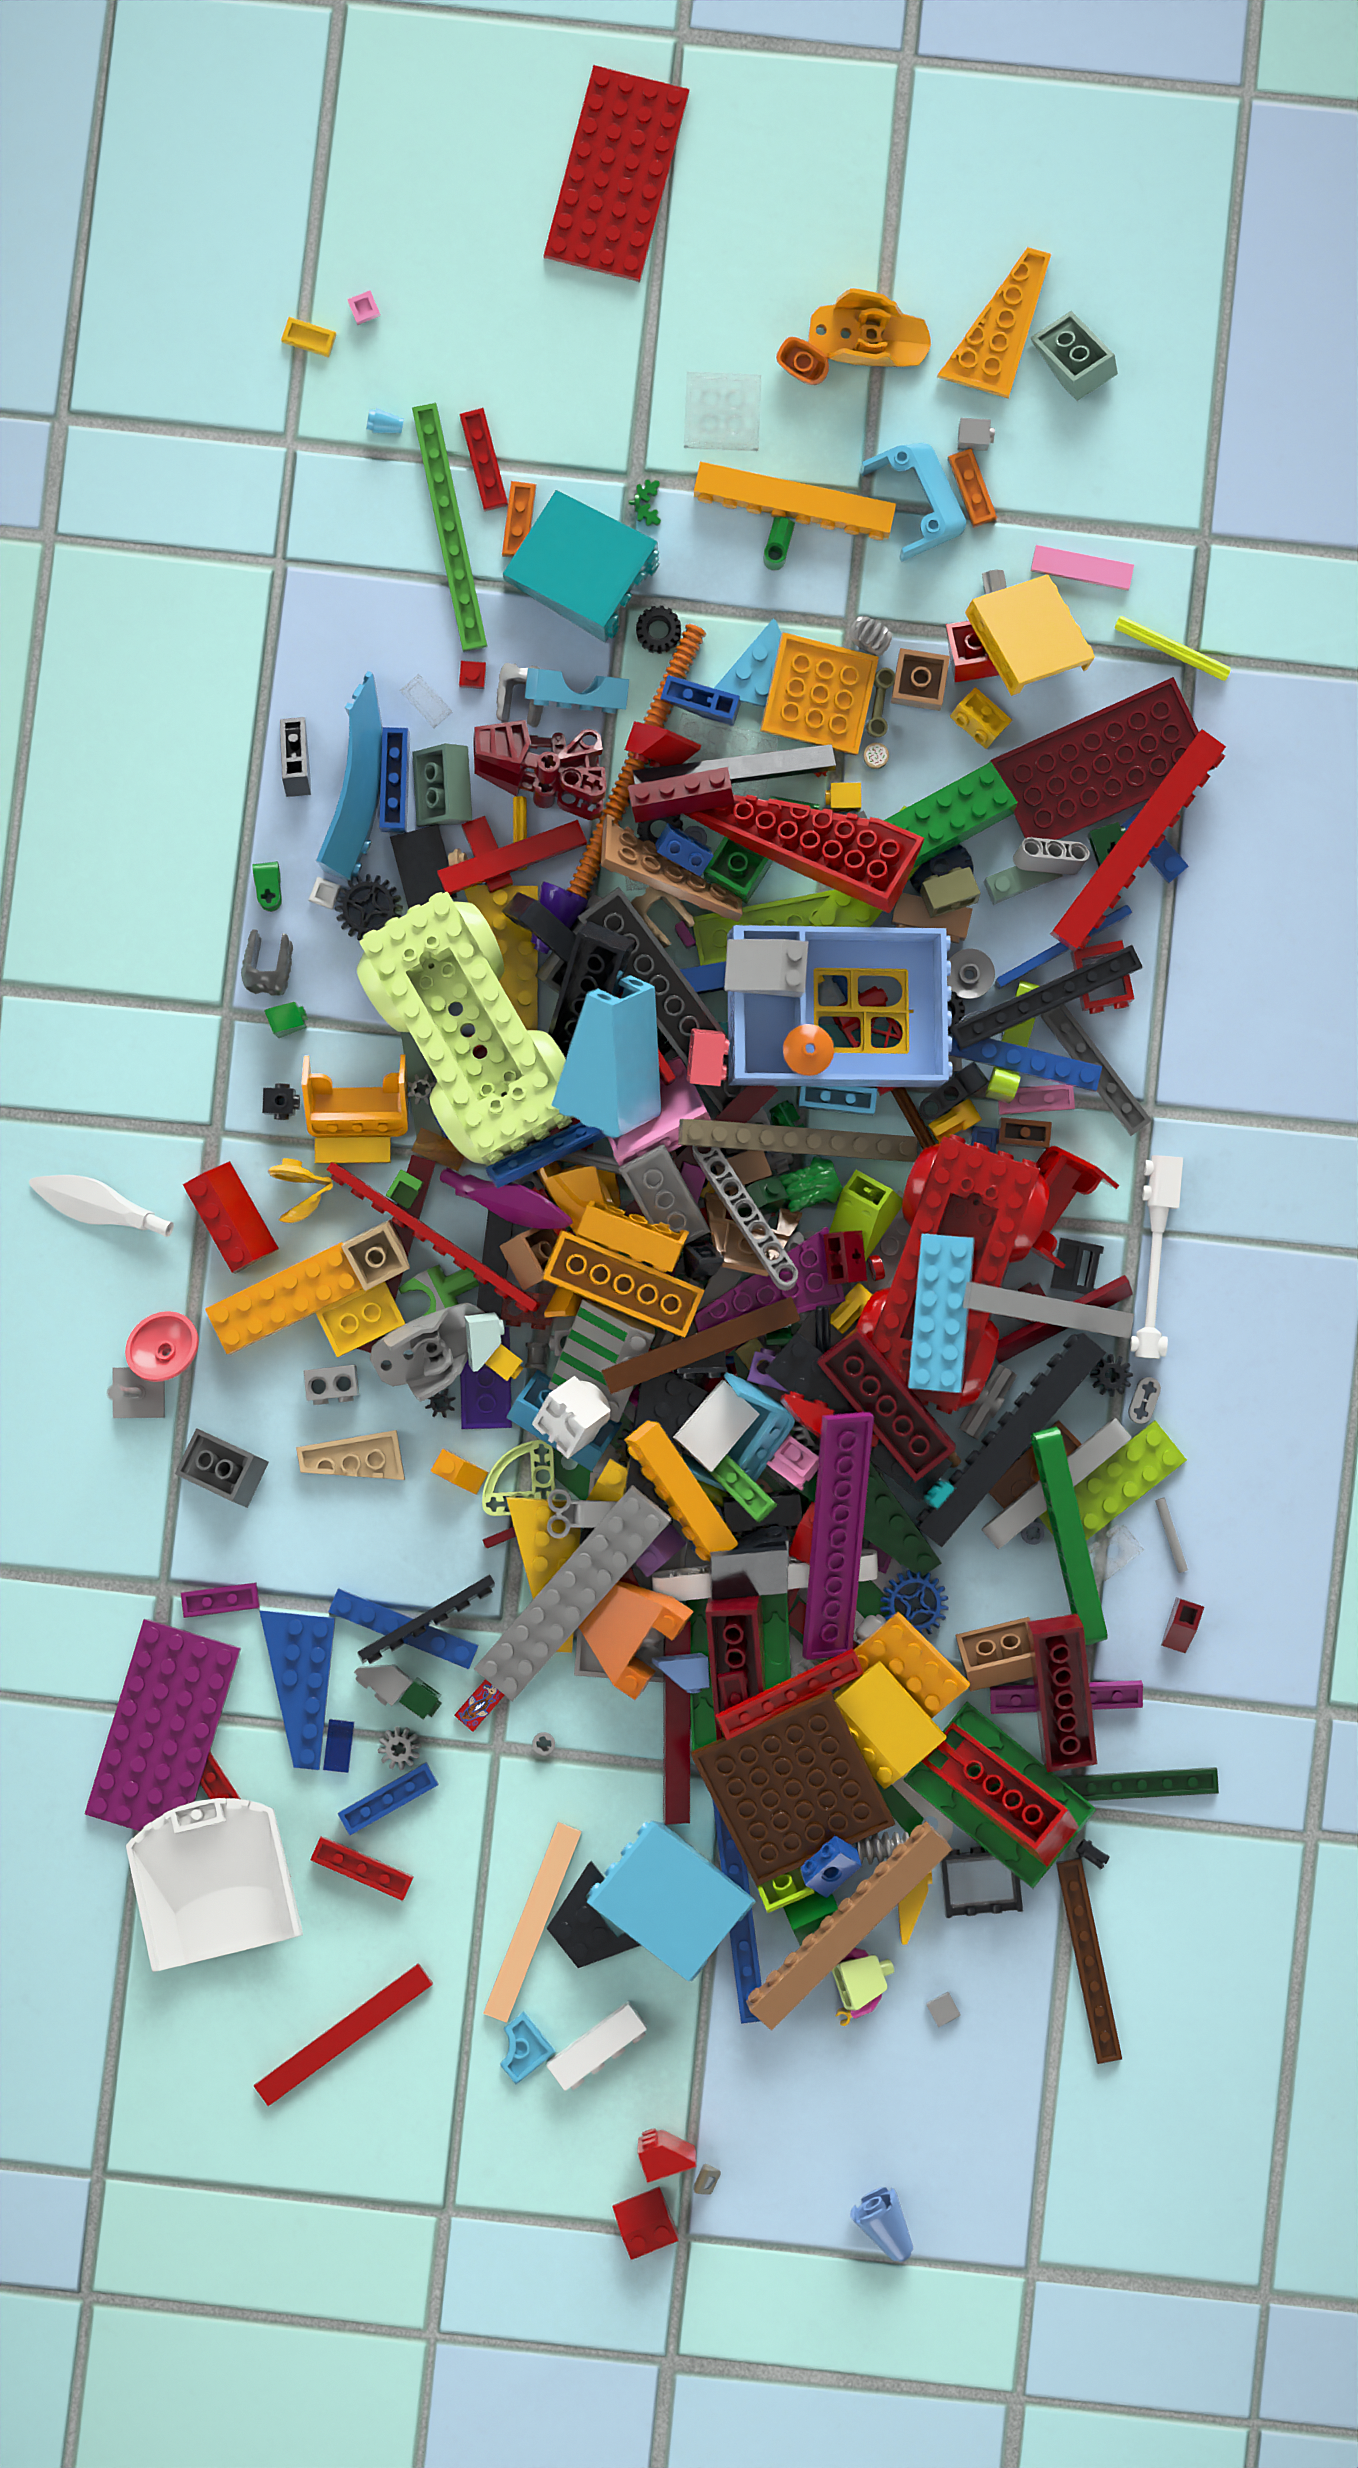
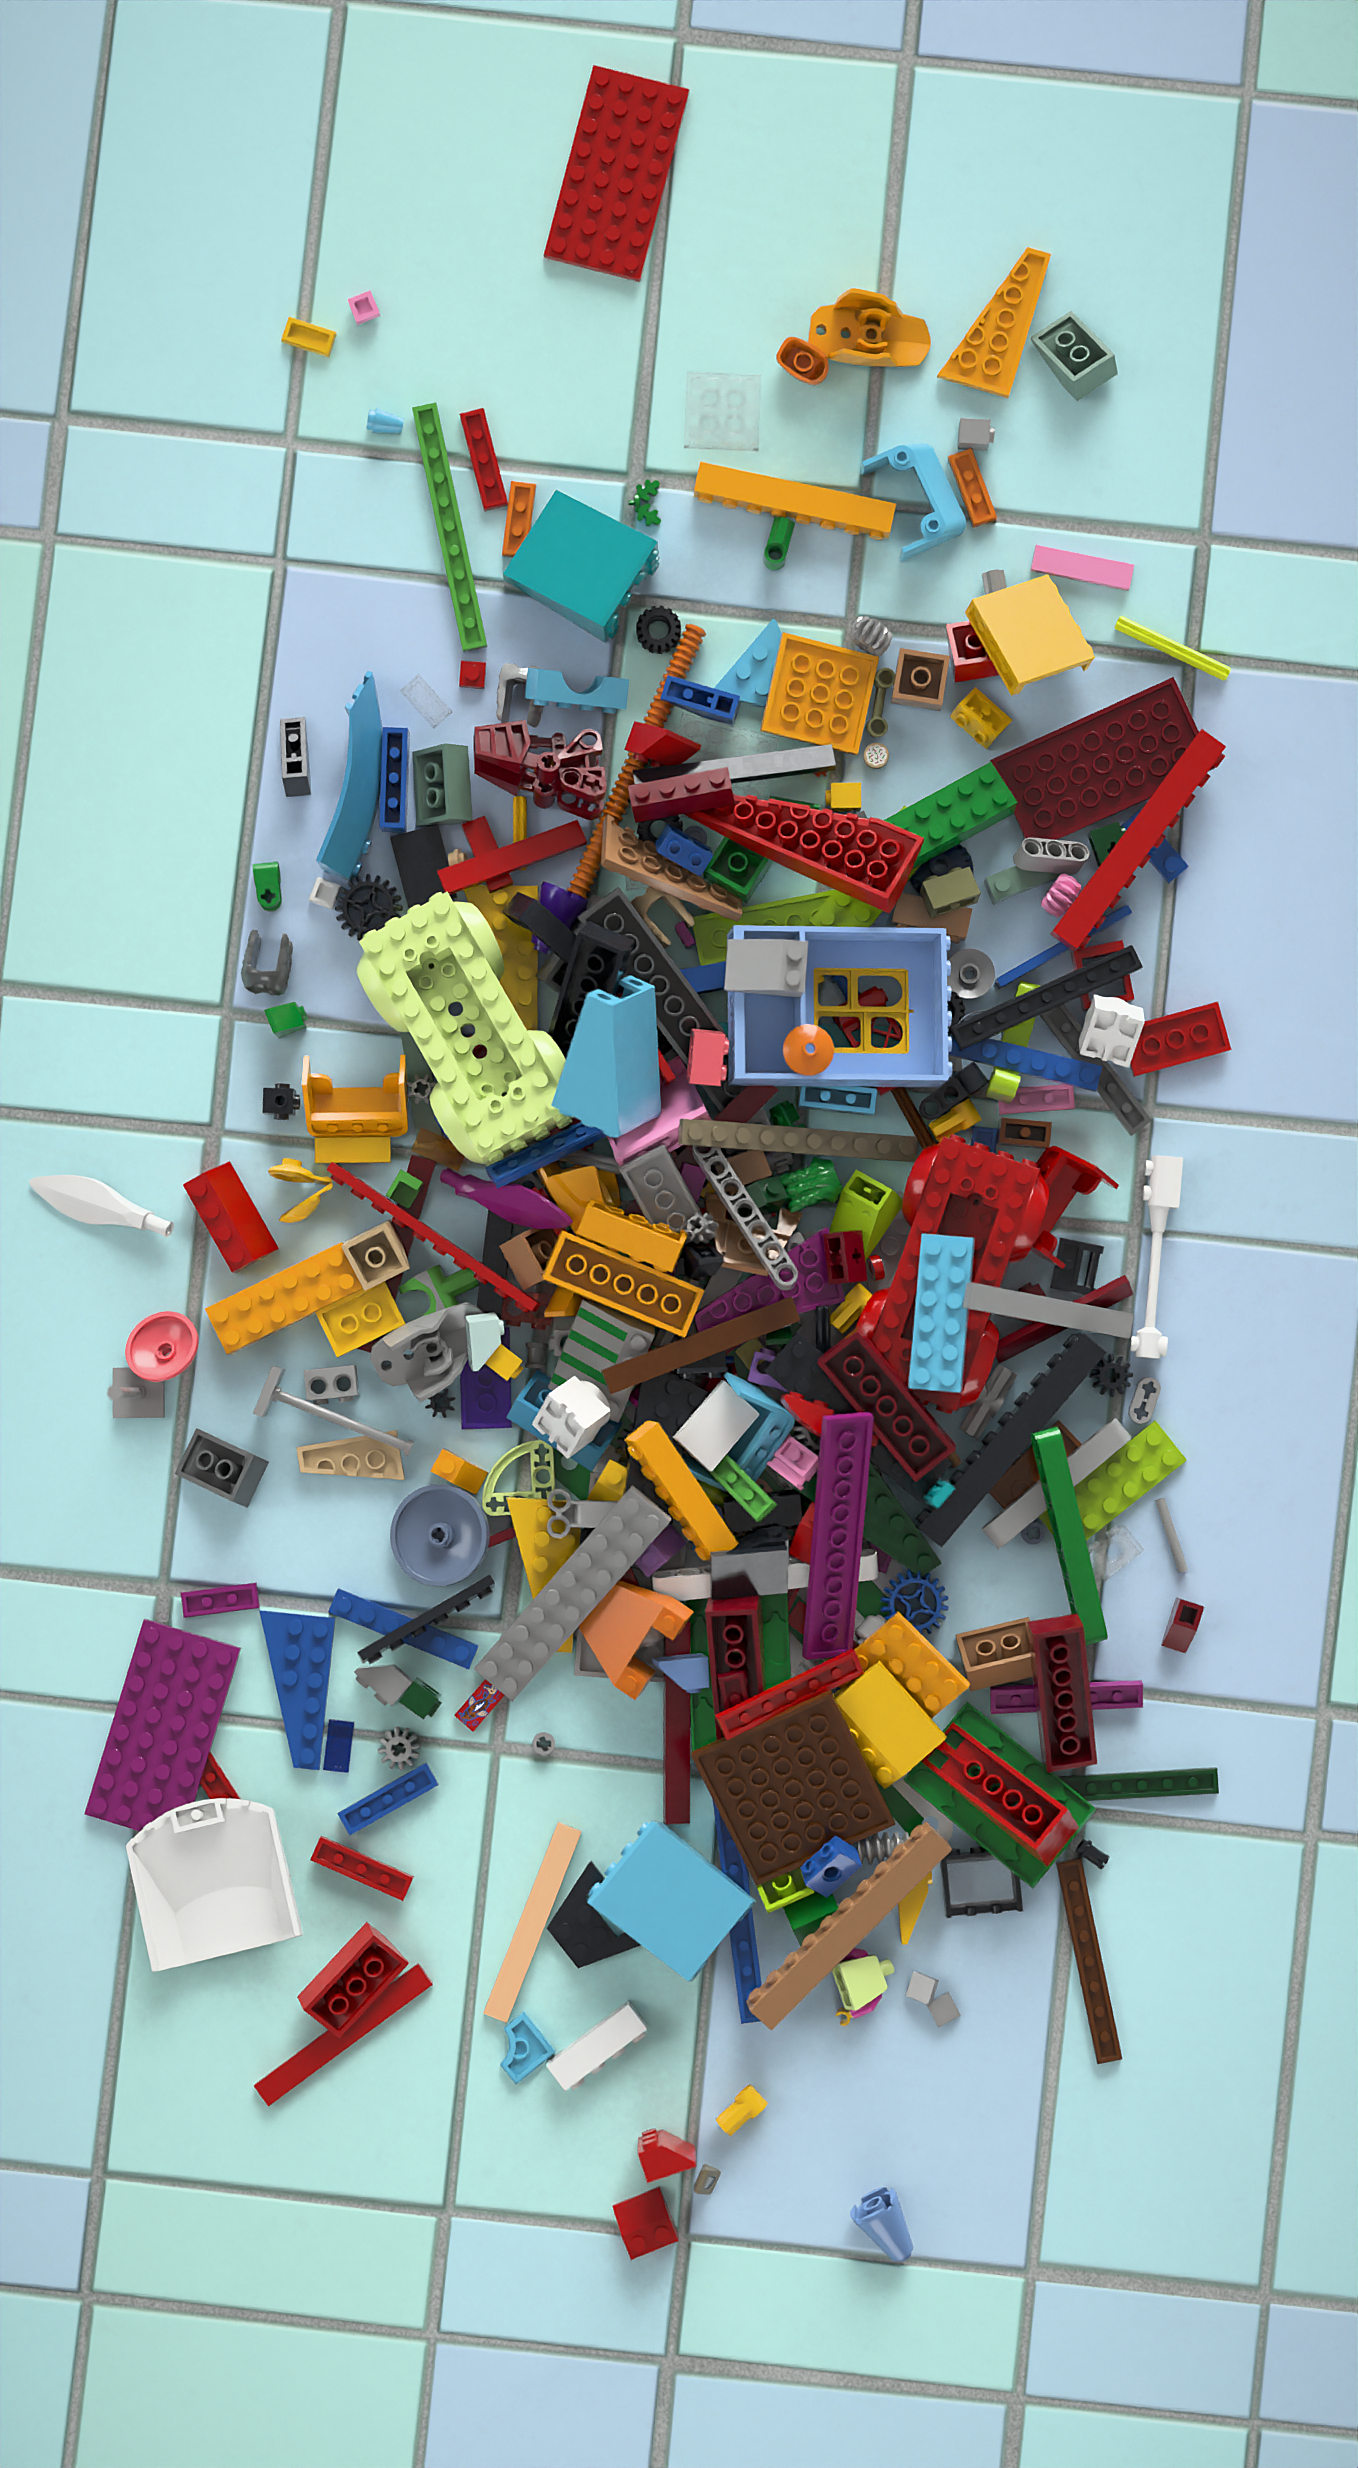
none -> light grey tile [253,1366,414,1455]
none -> red slope [297,1922,409,2038]
none -> sand blue dish [390,1484,490,1586]
none -> light grey gear [685,1212,719,1244]
none -> yellow piece [716,2084,768,2136]
none -> light grey tile [906,1971,939,2005]
none -> bright pink gear [1041,873,1081,918]
none -> white piece [1079,994,1145,1068]
none -> red plate [1130,1001,1232,1077]

